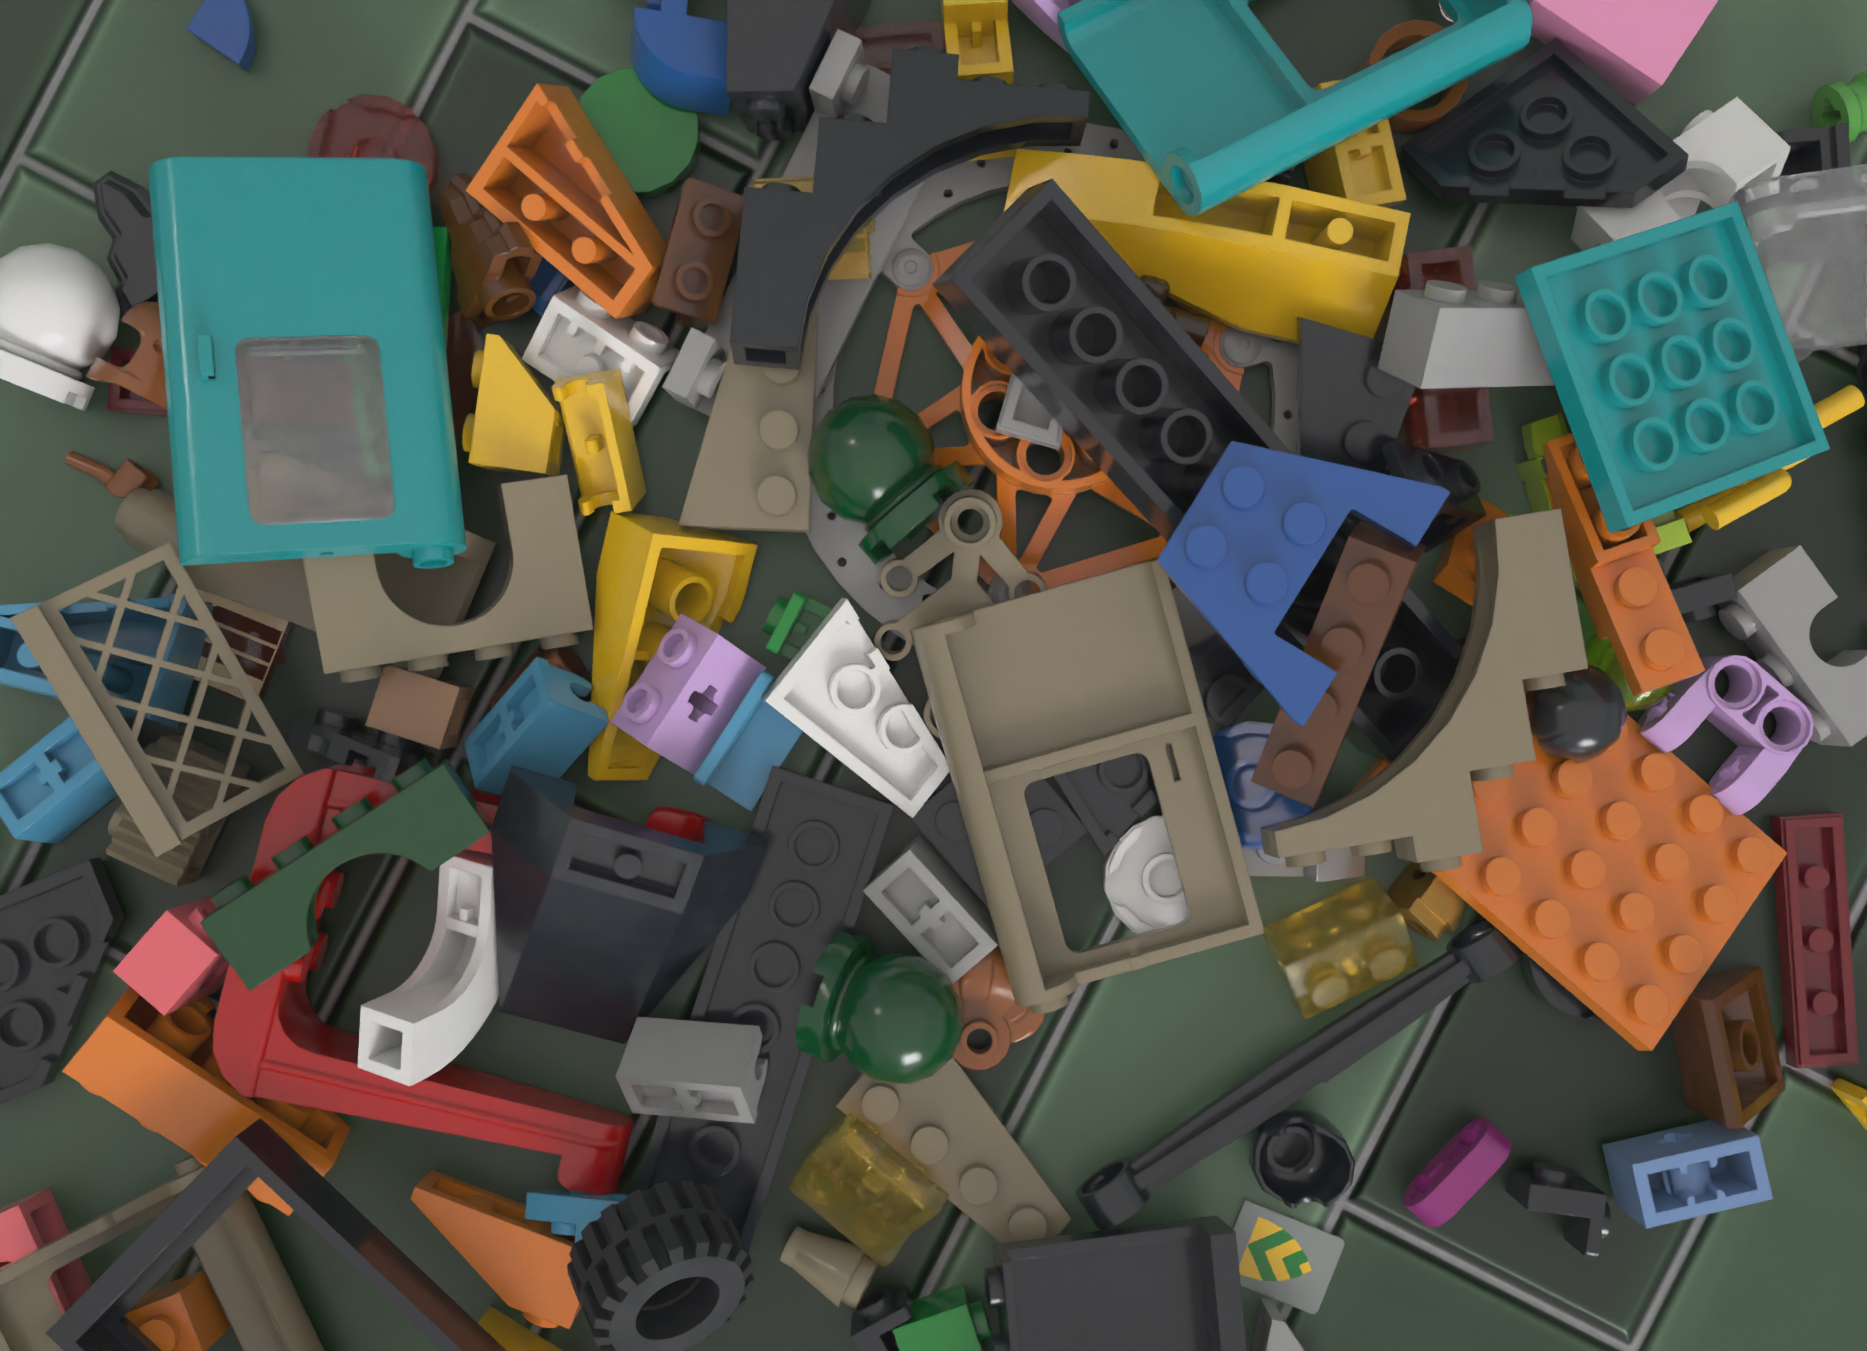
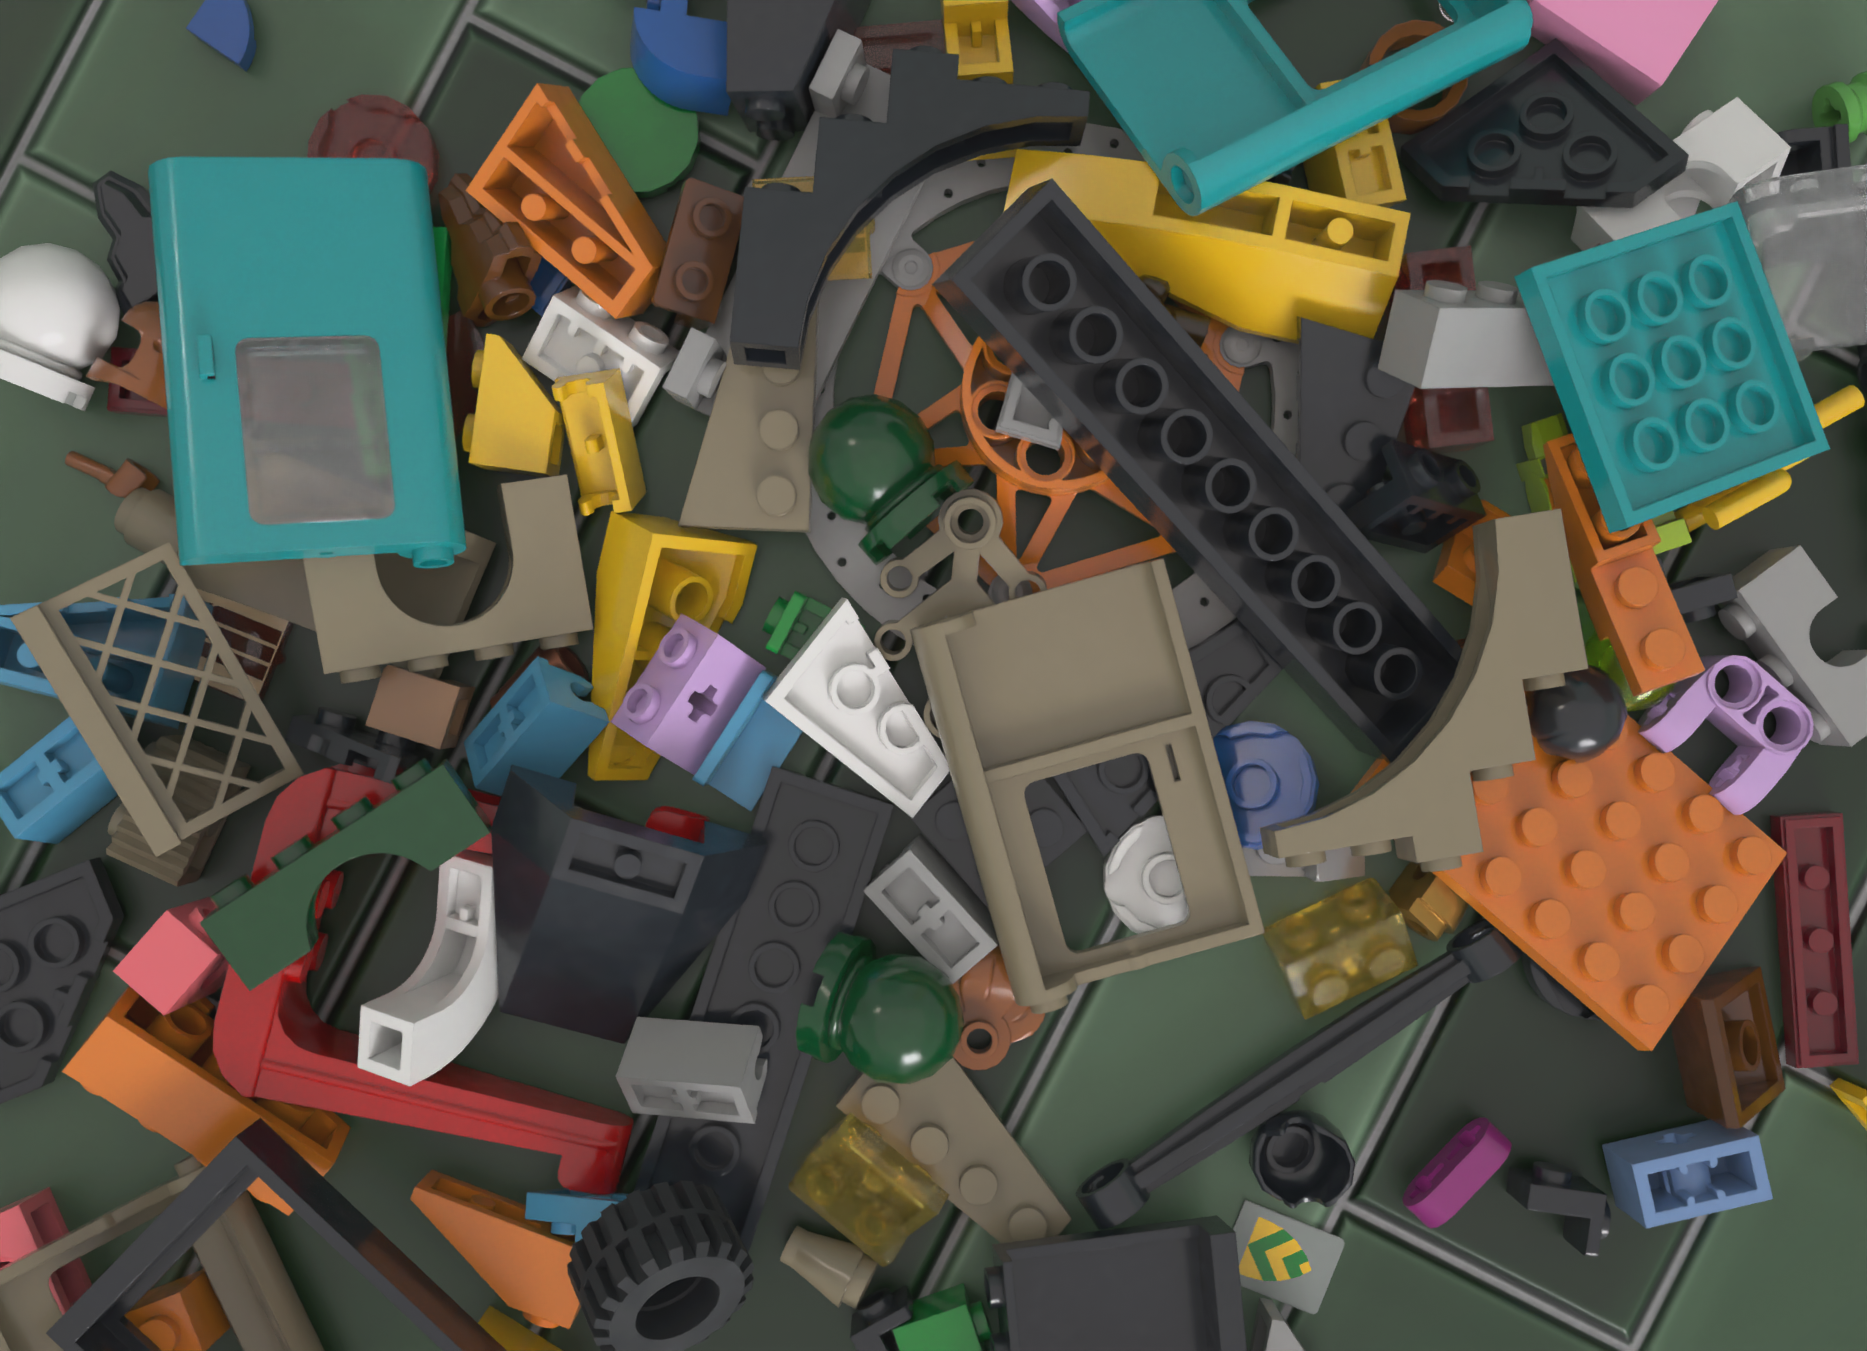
blue wing [1157,441,1450,727] -> none
reddish brown arch [1251,521,1425,808] -> none

